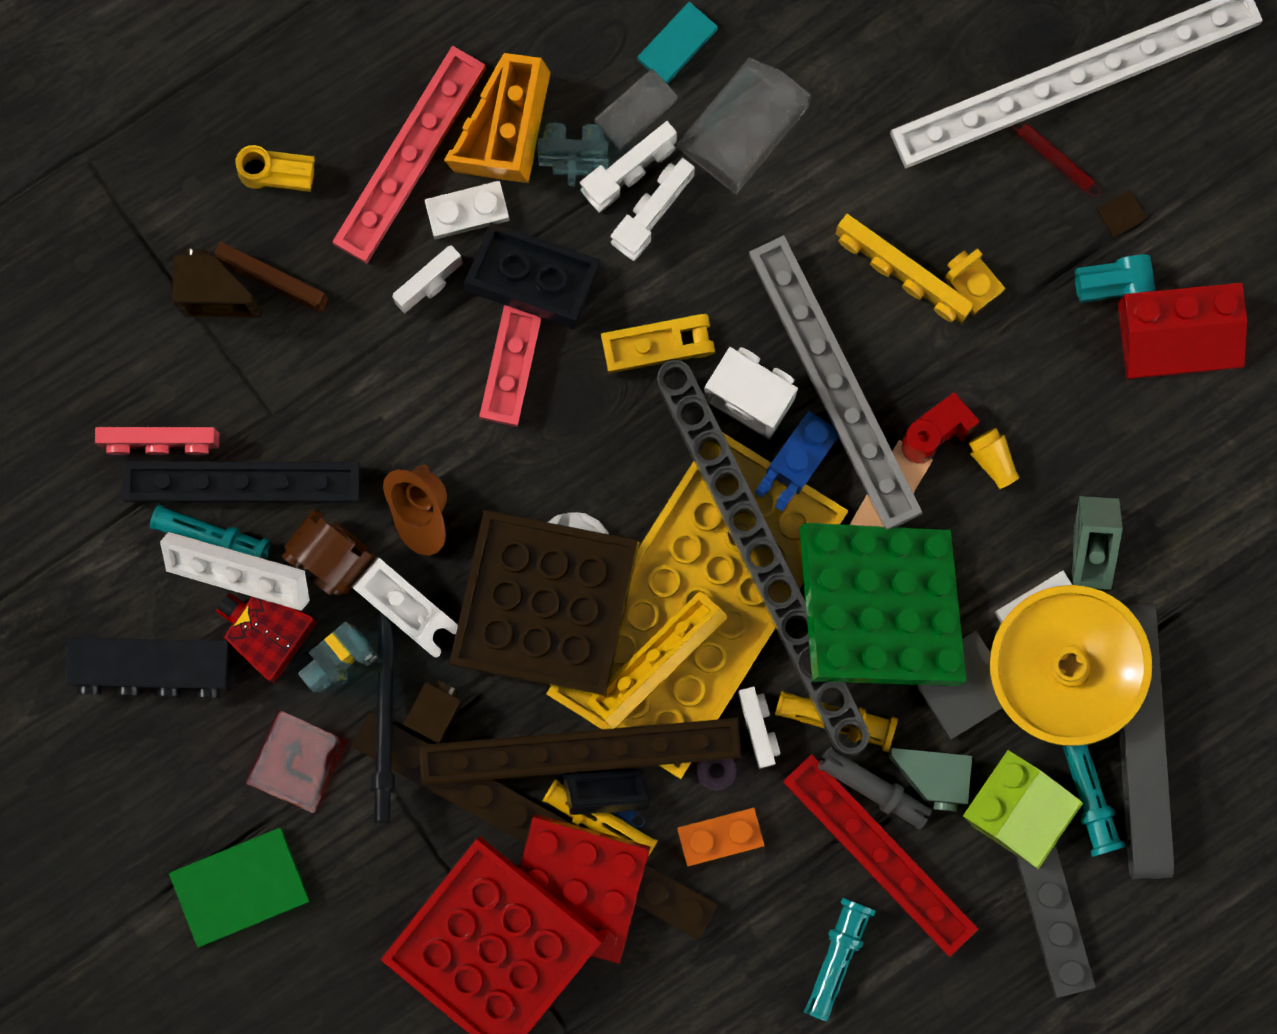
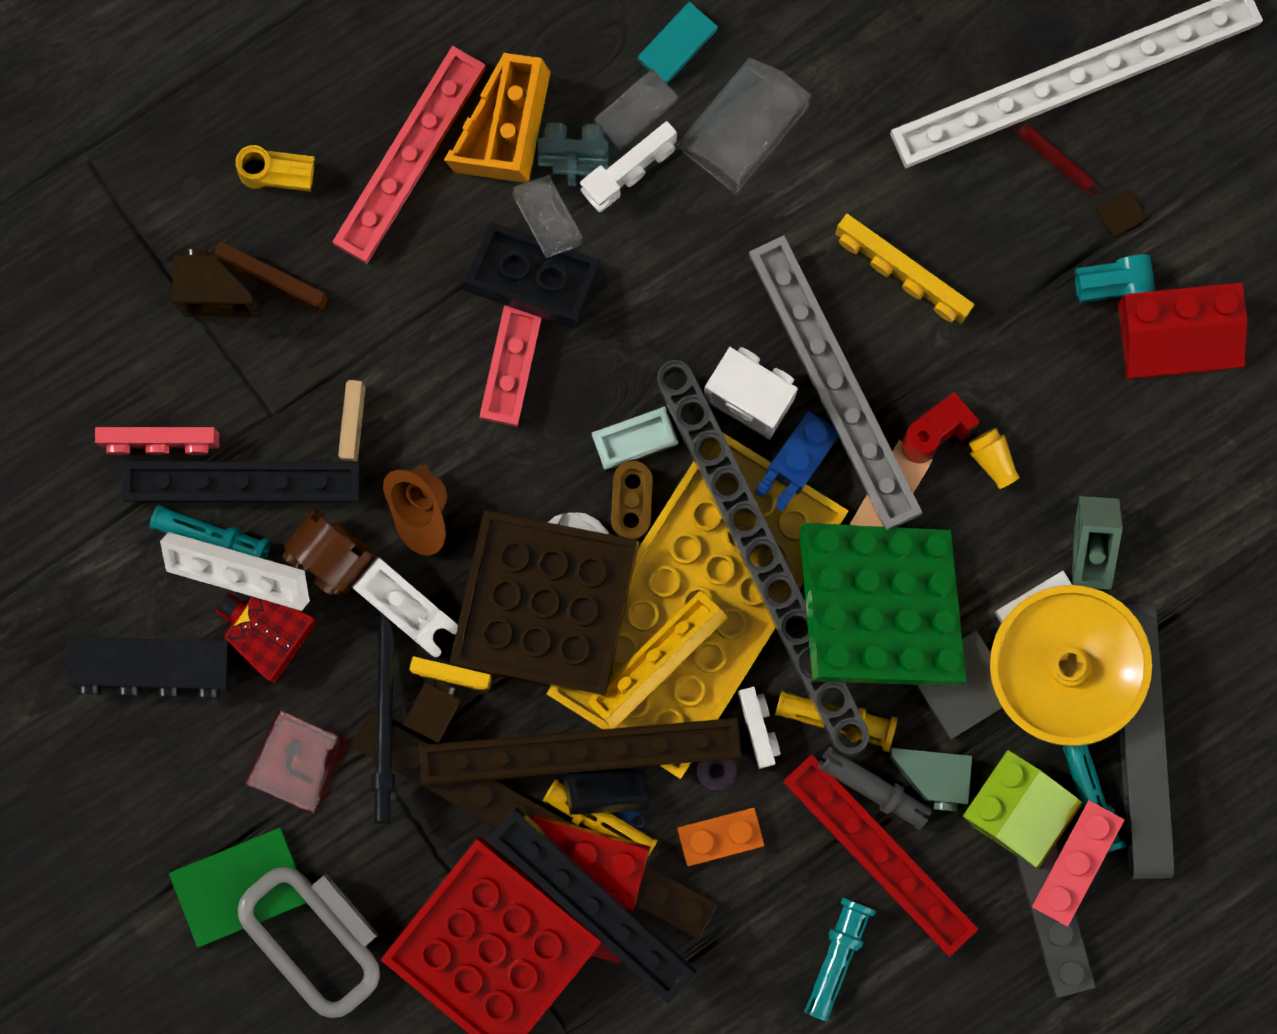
clear light blue hips [298,622,378,694] -> none
white plate [392,245,463,314] -> none
white plate [425,181,510,240] -> none
yellow plate [601,314,716,374] -> none
white plate [610,157,695,261] -> none
yellow bracket [944,248,1006,315] -> none
none -> light grey bar [237,867,380,1018]
none -> tan tile [338,380,366,462]
none -> yellow tile [409,656,492,692]
none -> black plate [488,807,697,1003]
none -> clear plate [512,175,583,258]
none -> light aqua tile [592,407,678,471]
none -> pearl gold plate [611,461,652,540]
none -> coral plate [1032,800,1125,927]

